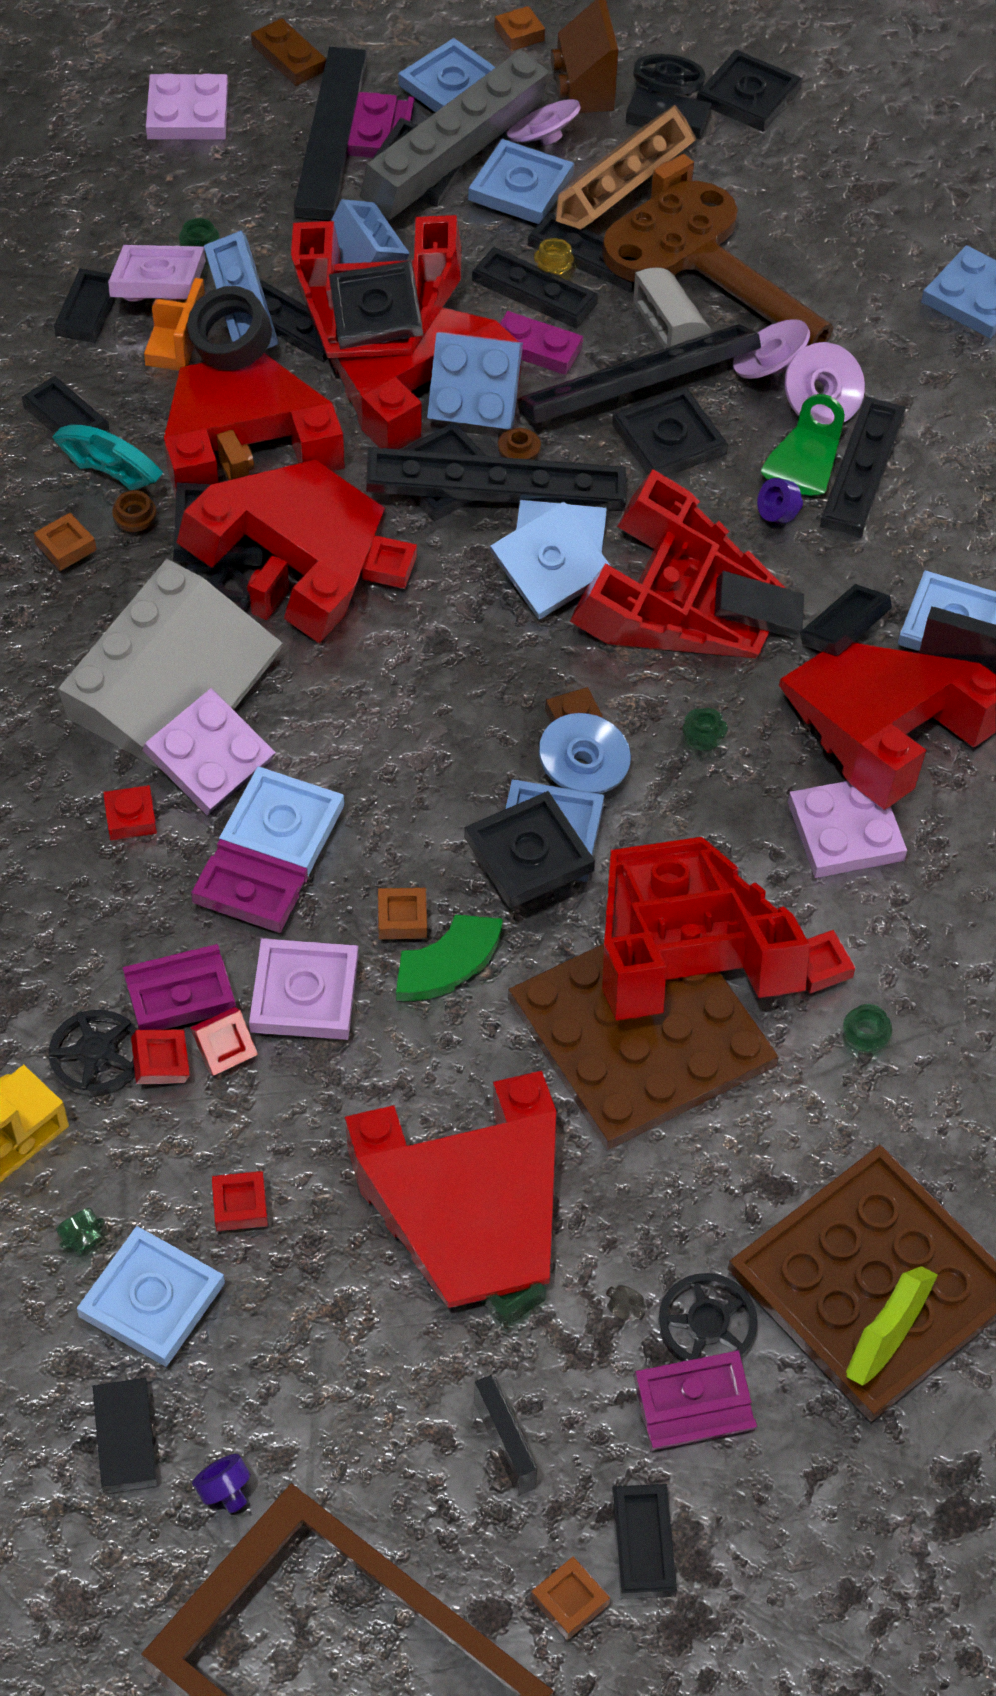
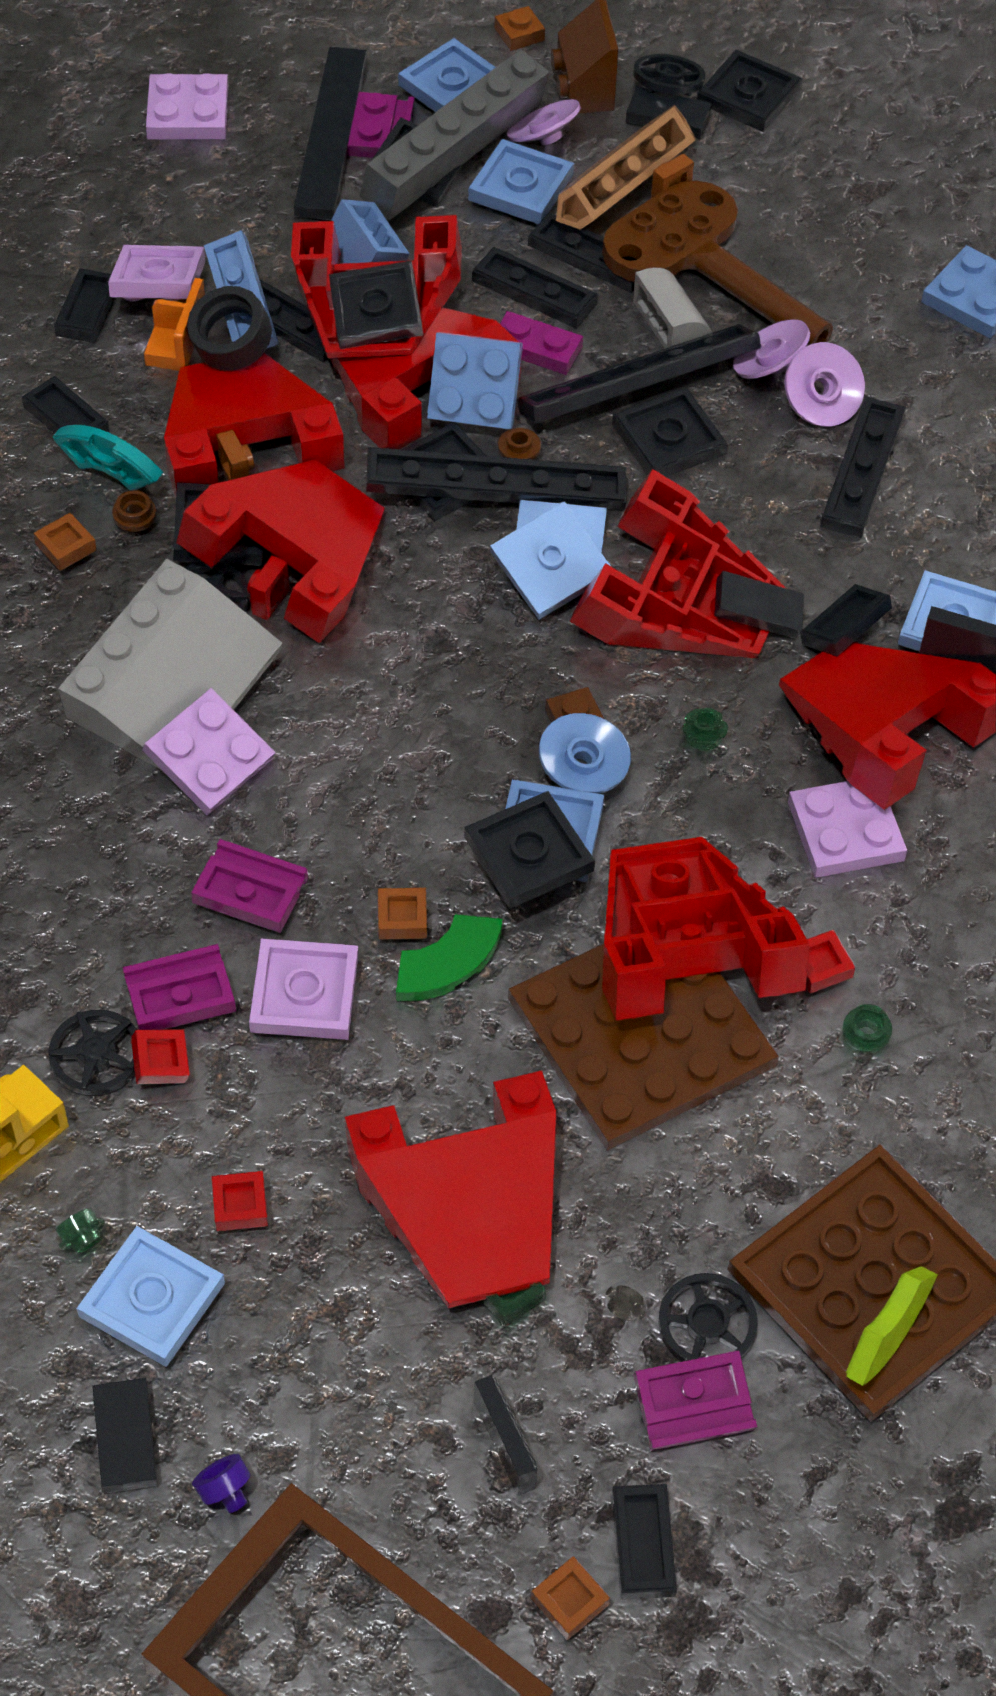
red plate [103,785,157,841] -> none
clear green plate [179,218,220,255] -> none
plate [190,1007,258,1076] -> none
light blue plate [219,766,344,876] -> none
reddish brown plate [251,18,326,86] -> none
red plate [362,535,417,589] -> none
clear yellow plate [534,238,574,275] -> none
dark purple tile [757,478,803,523] -> none
green piece [760,394,845,496] -> none

